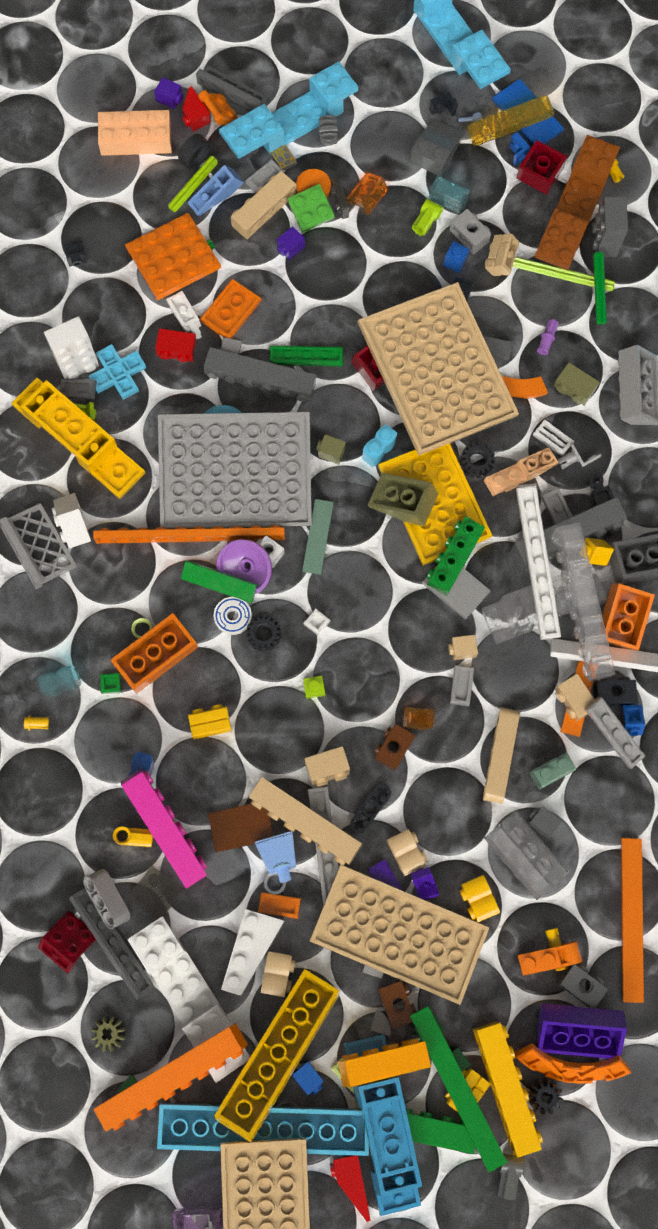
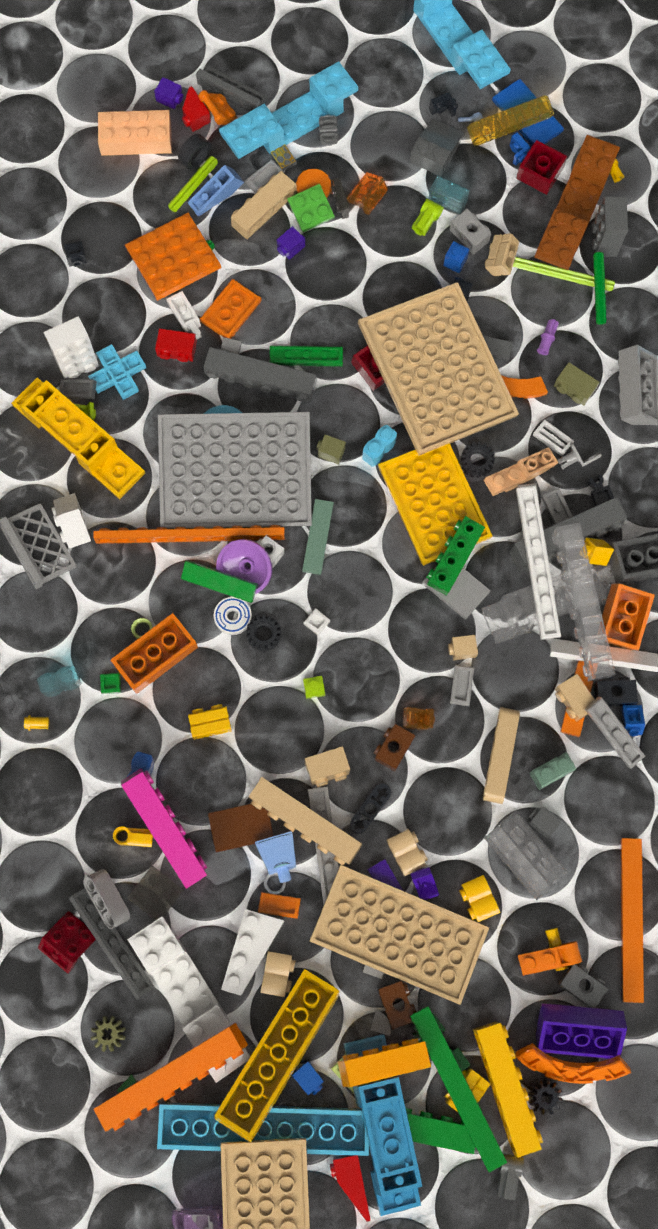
olive slope [368,473,438,526] -> none

